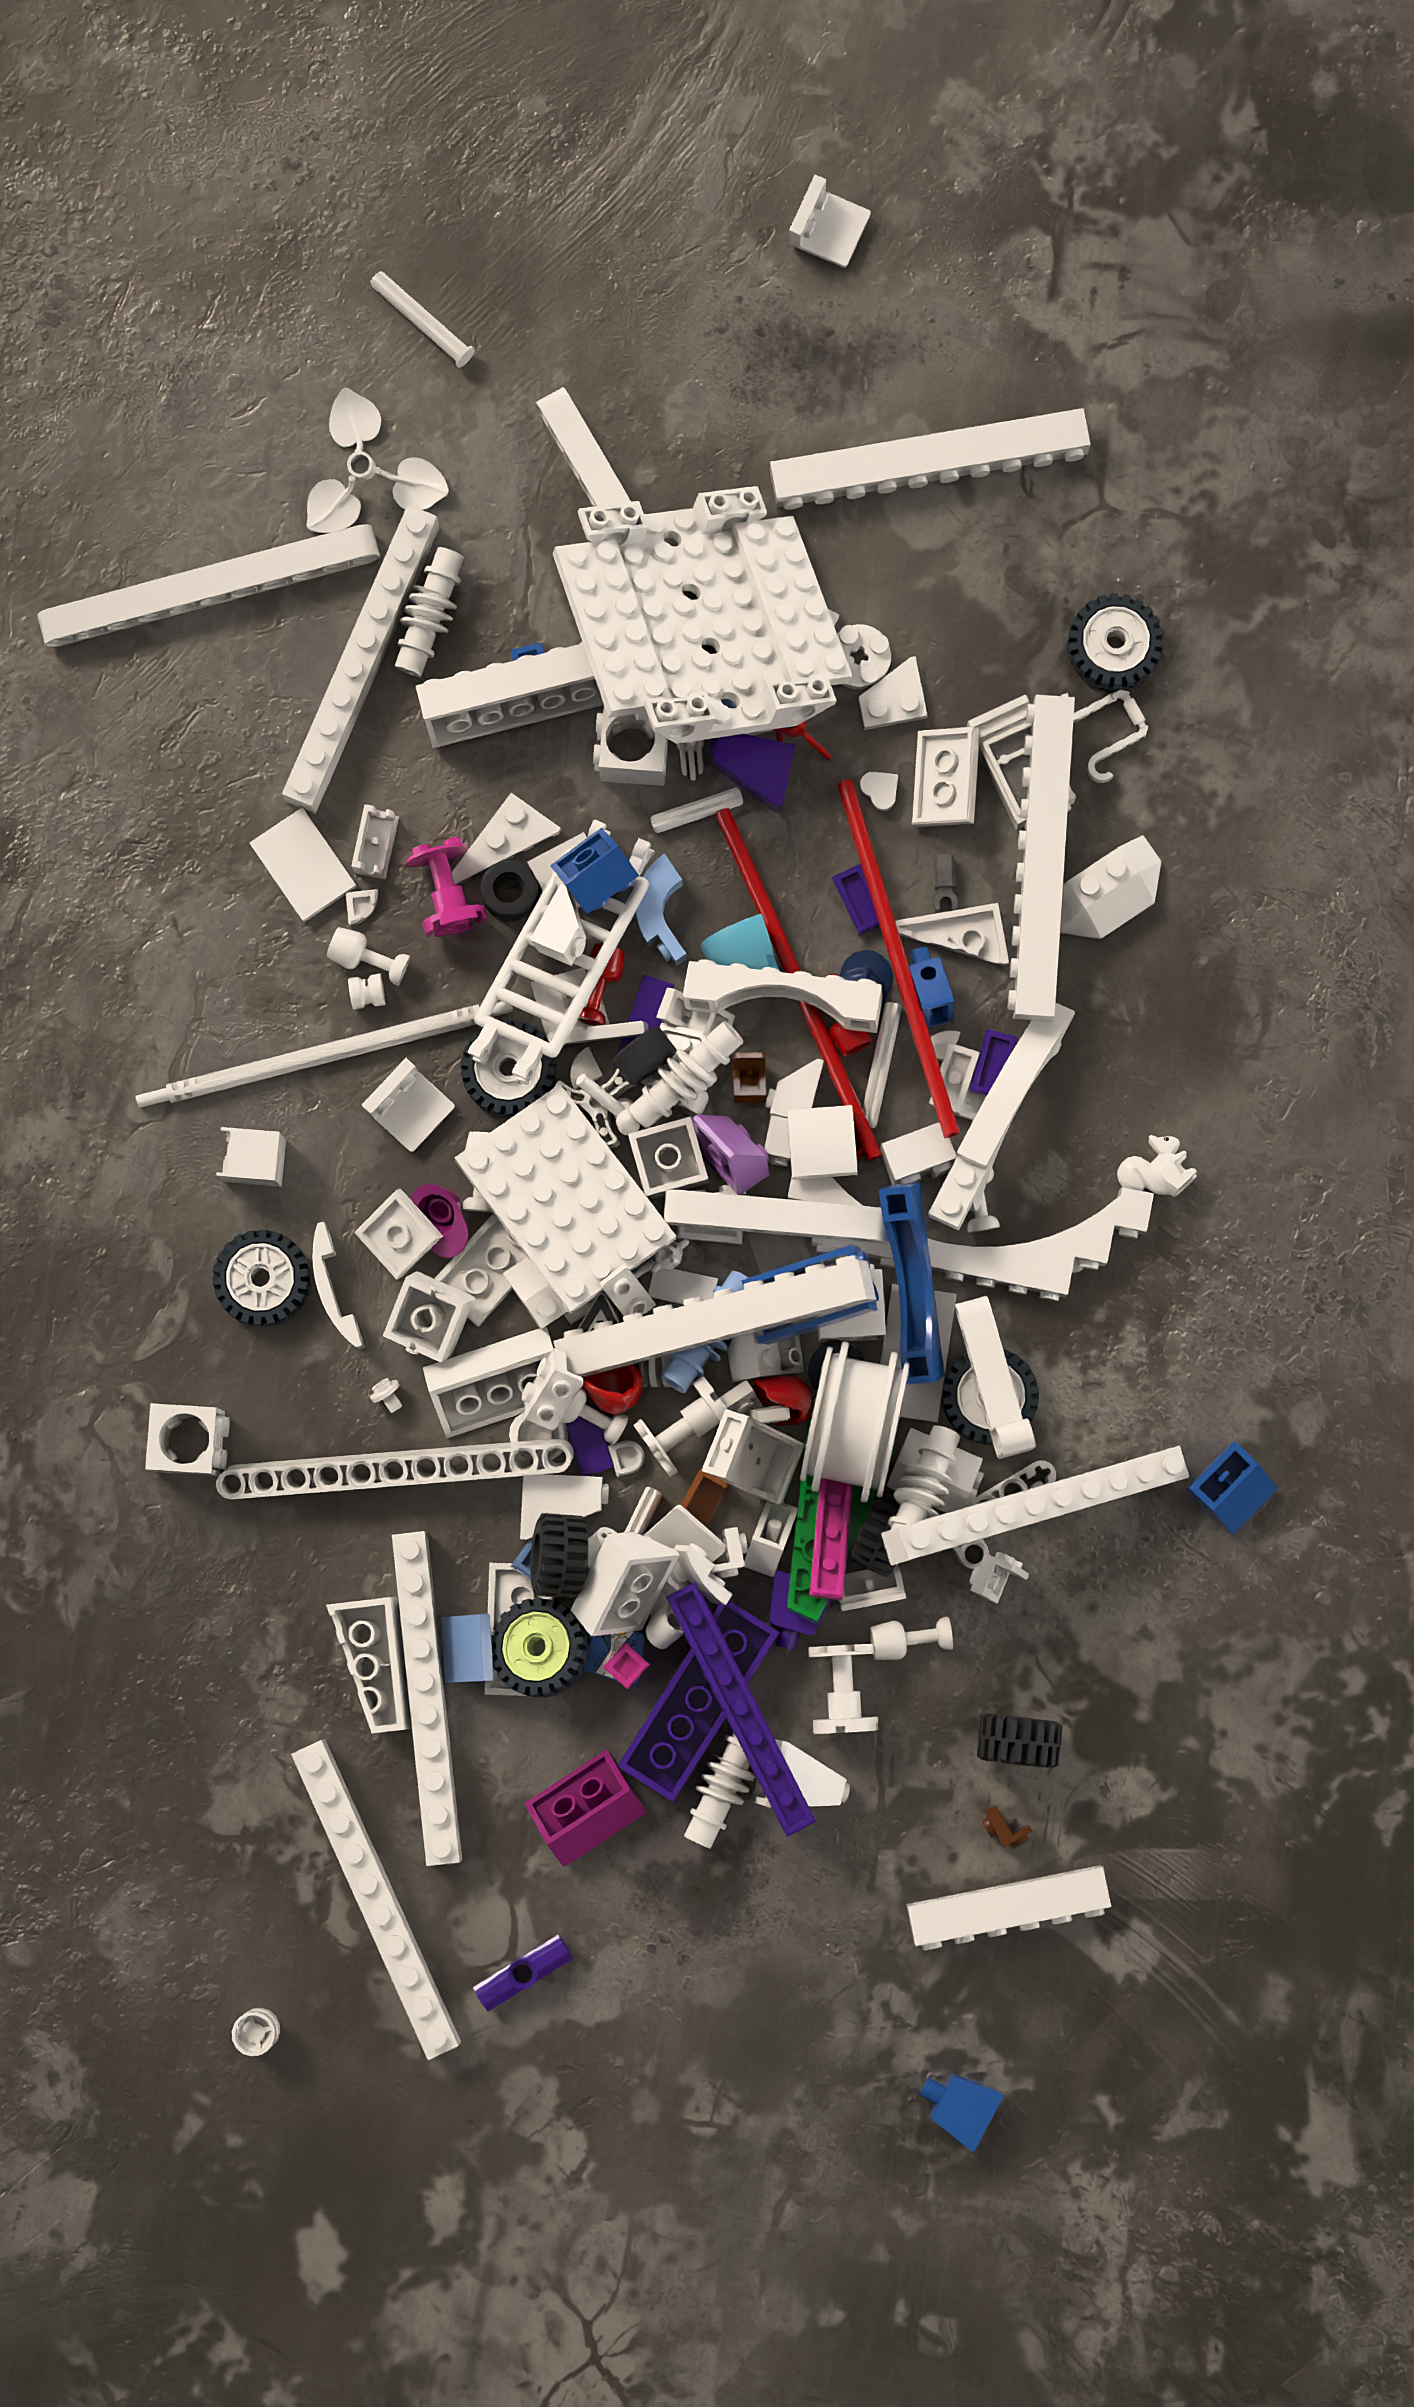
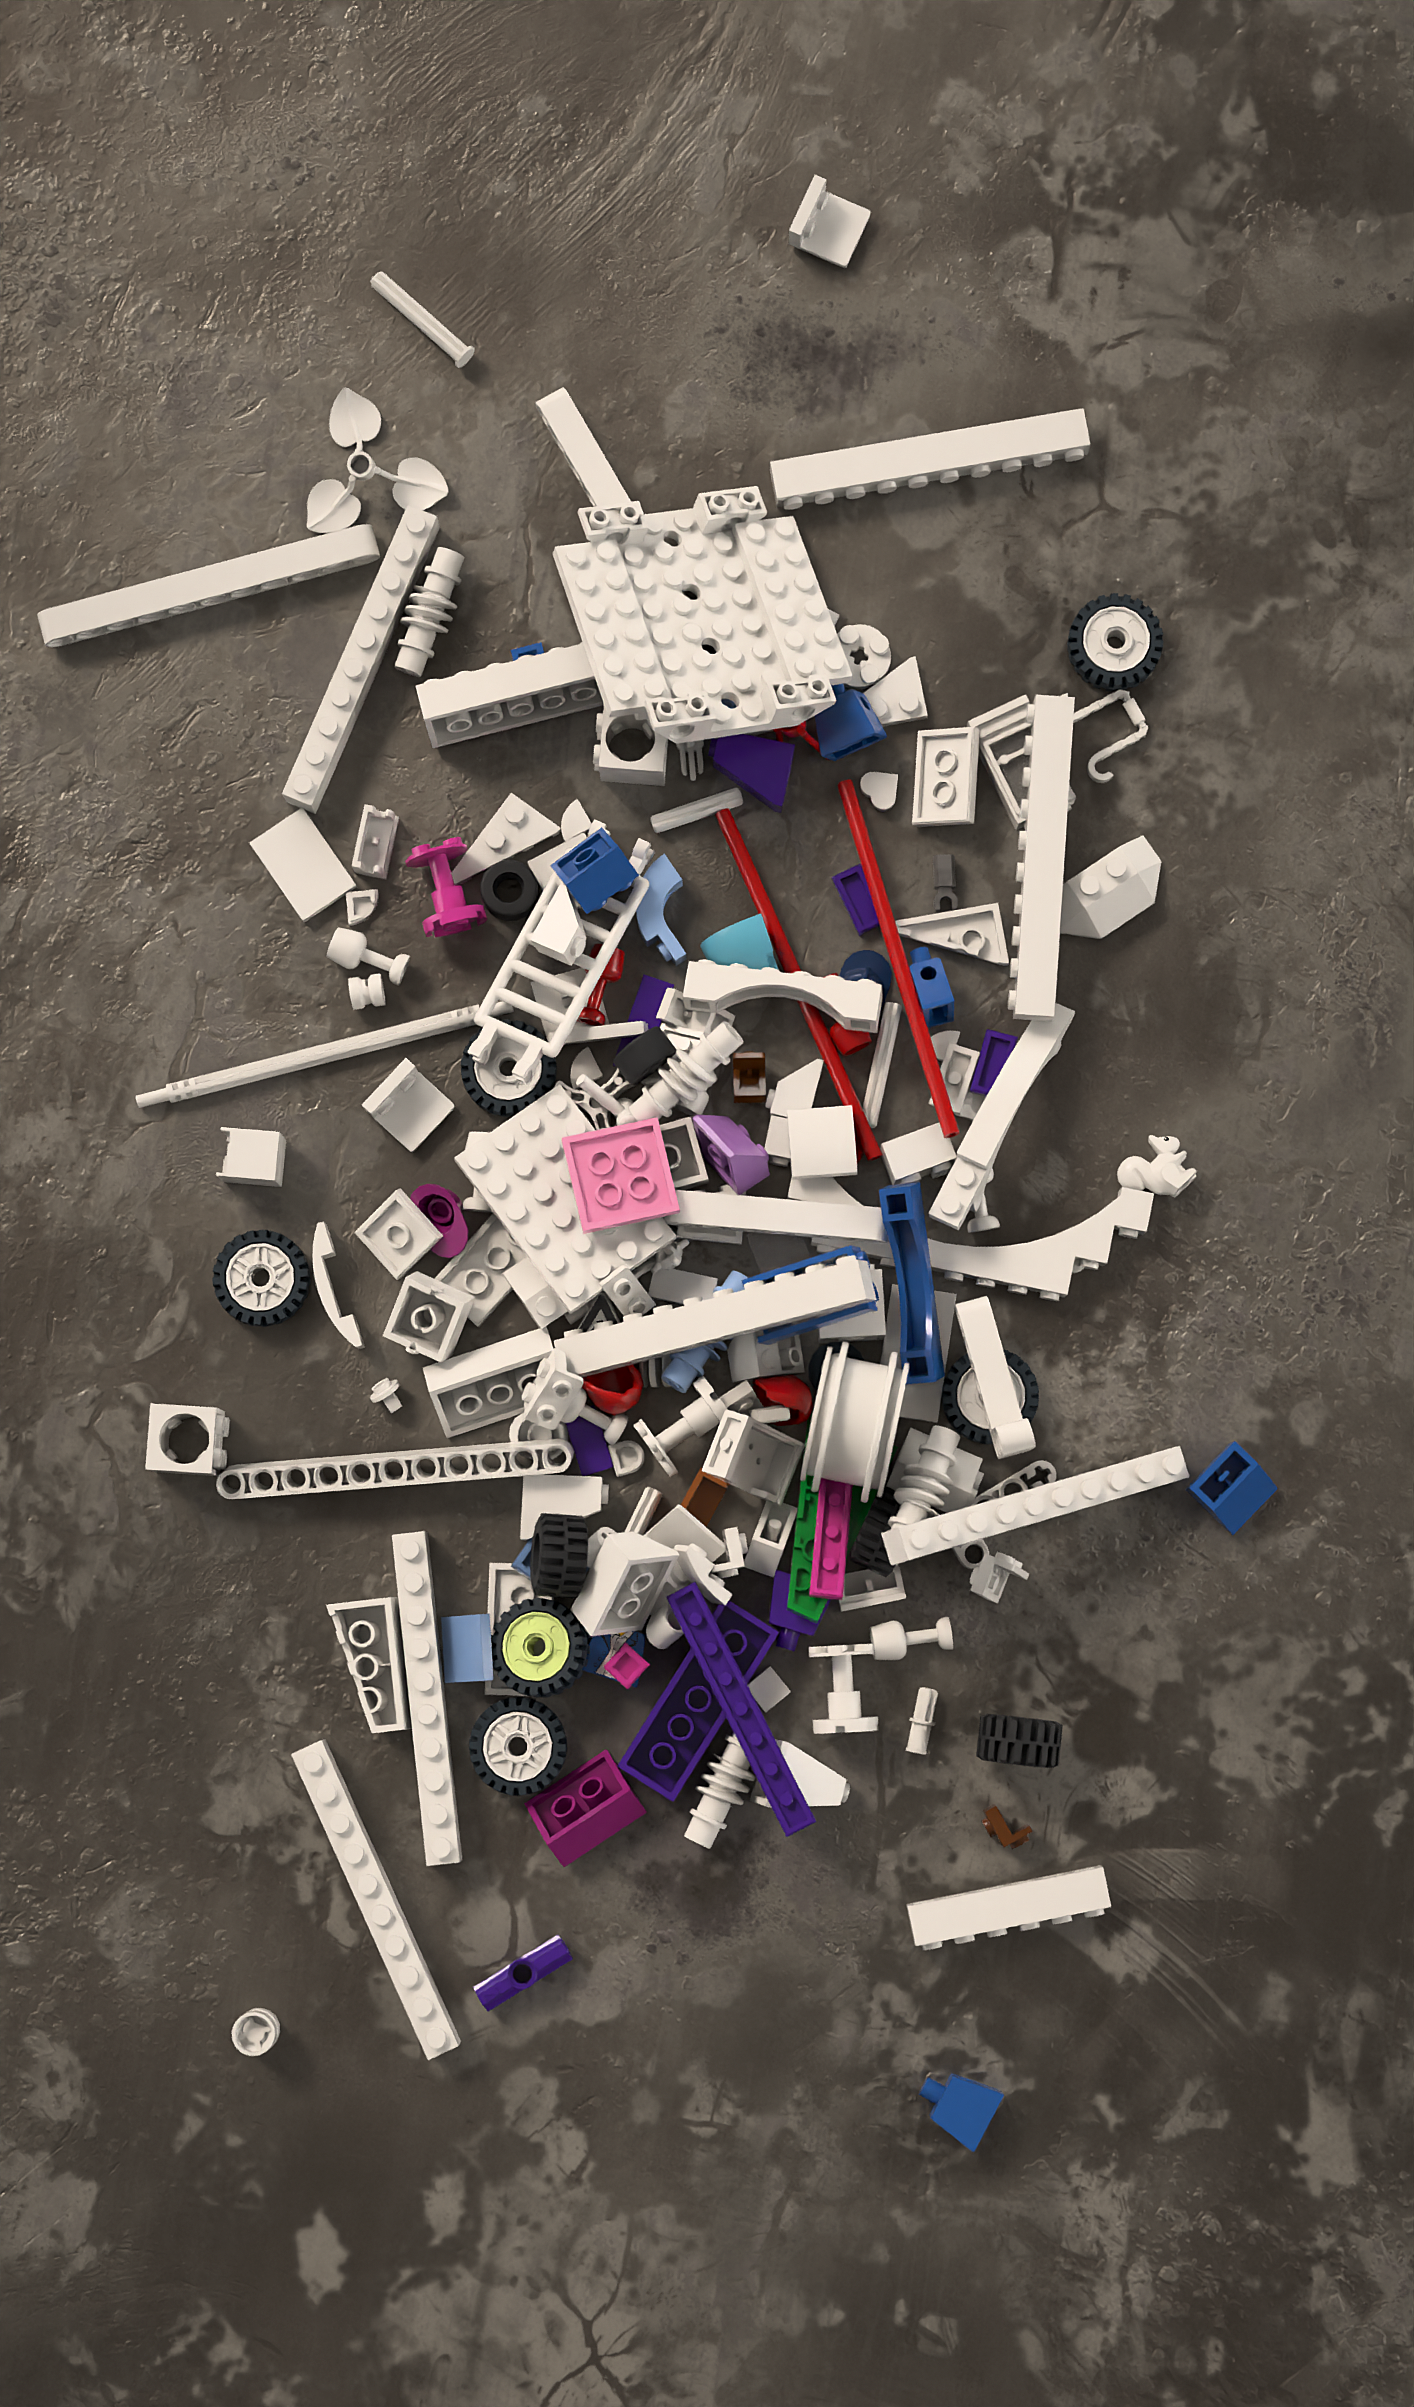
none -> wheel [469,1697,567,1796]
none -> white tile [561,799,592,842]
none -> bright pink plate [562,1117,680,1234]
none -> white tile [748,1666,791,1712]
none -> blue torso [815,684,887,761]
none -> white axle [906,1687,938,1755]

